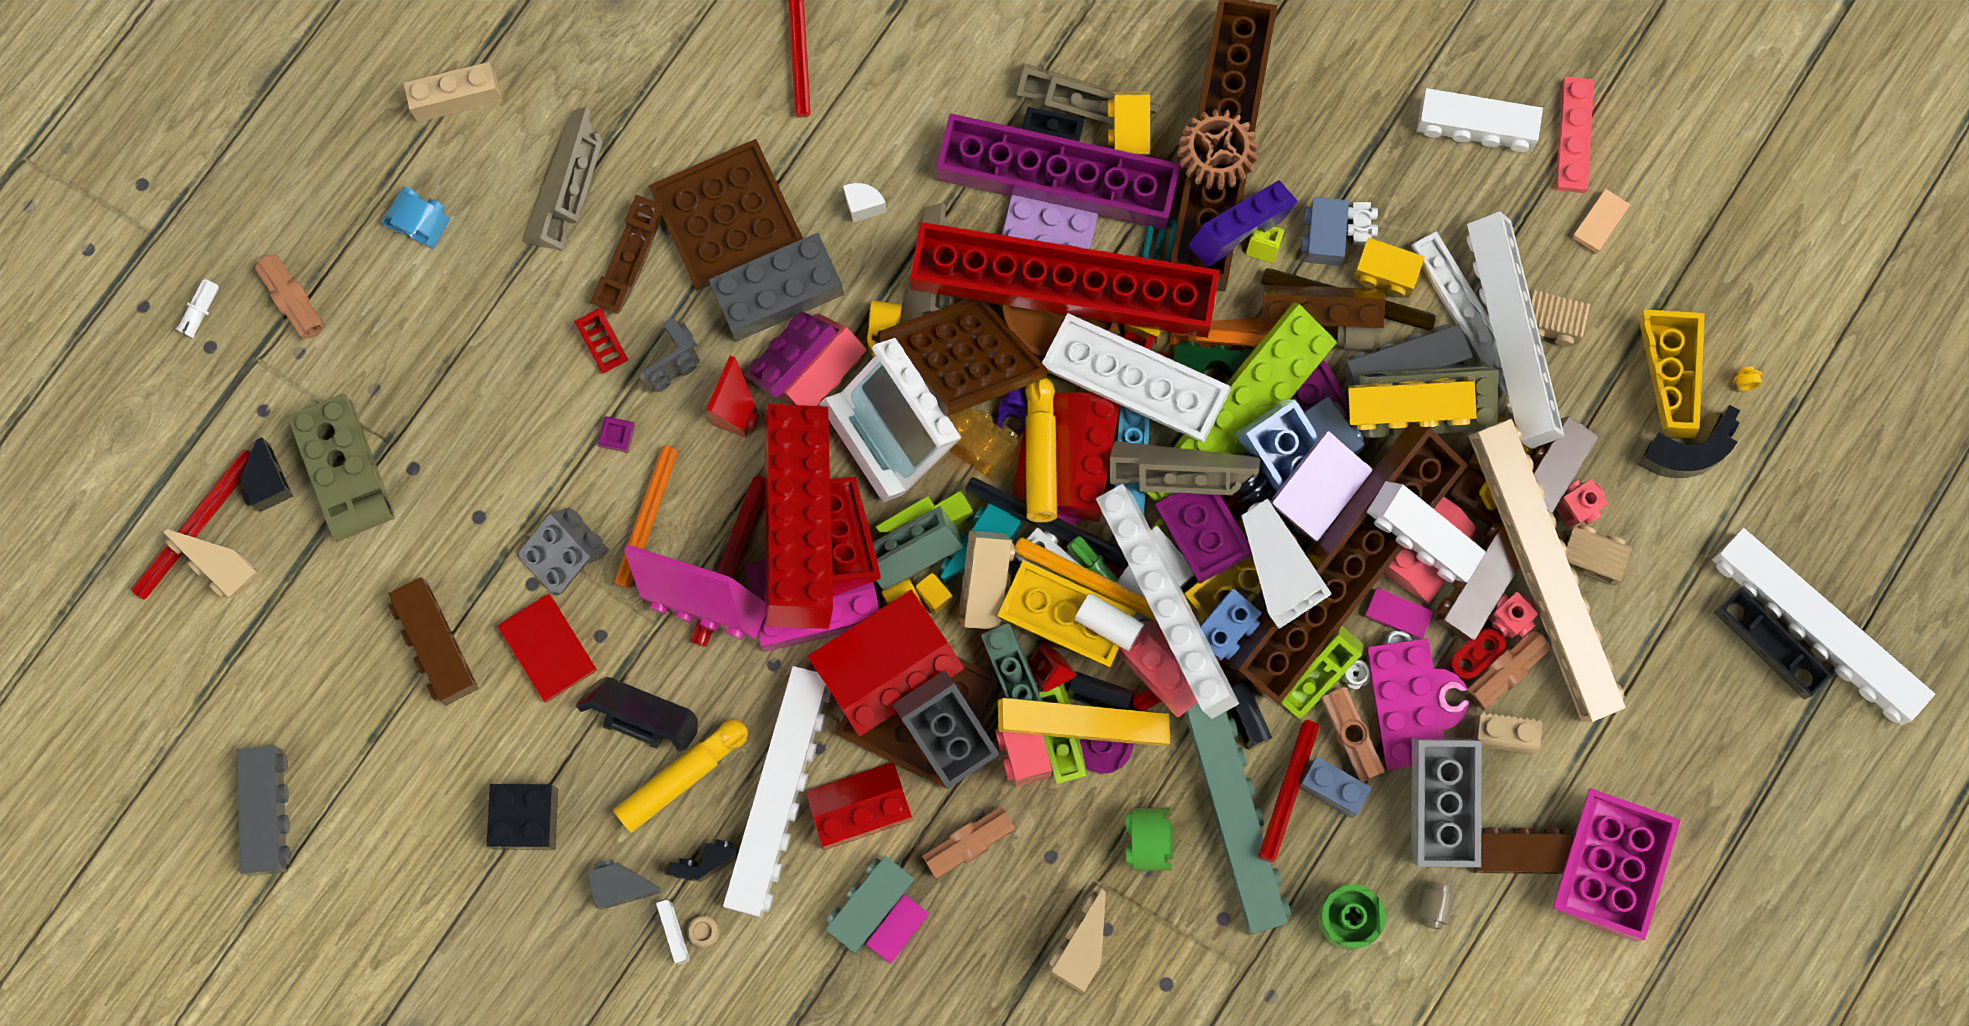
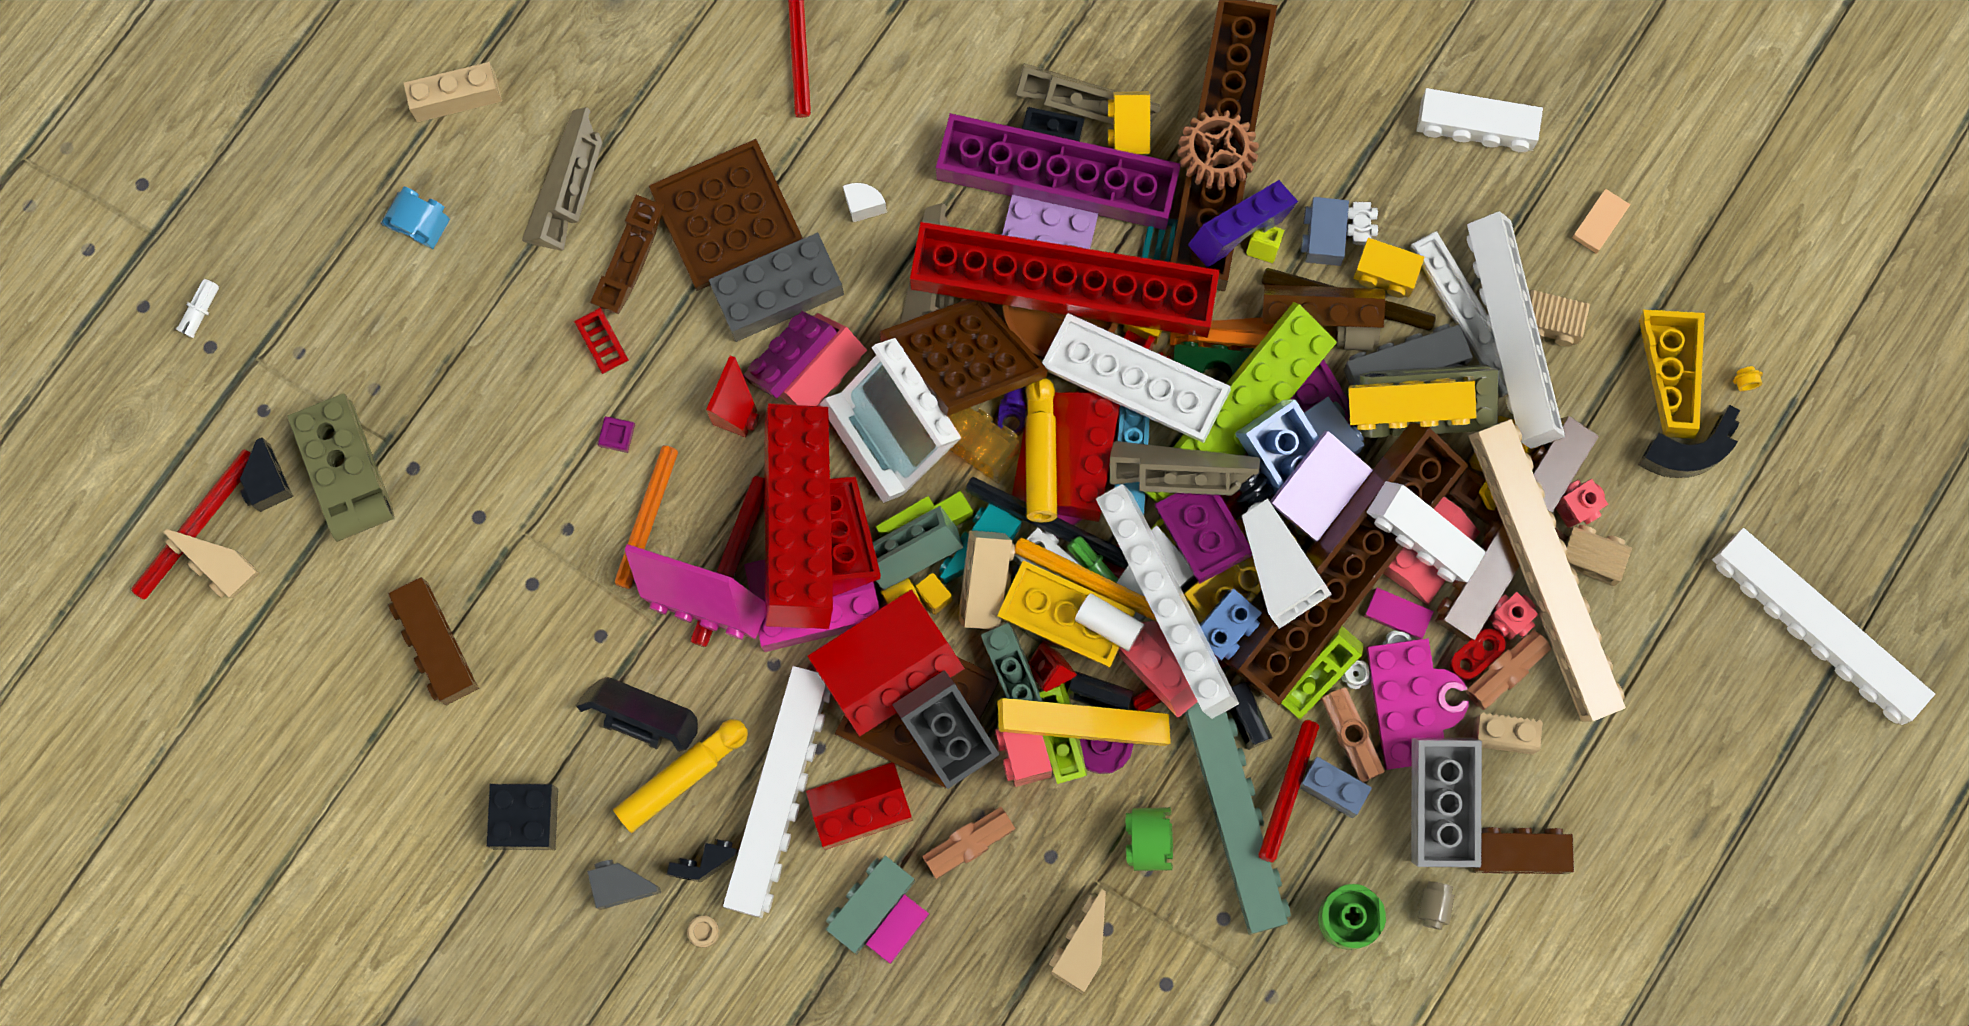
dark grey brick [237,746,291,876] -> none
nougat piece [254,253,325,339] -> none
red tile [497,593,598,703] -> none
dark grey bracket [519,507,609,595] -> none
dark grey bracket [639,317,700,393] -> none
white tile [656,900,690,965] -> none
yellow piece [867,300,902,358] -> none
dark pink slope [1552,788,1681,942] -> none
coral plate [1556,77,1594,193] -> none
black piece [1714,587,1832,700] -> none

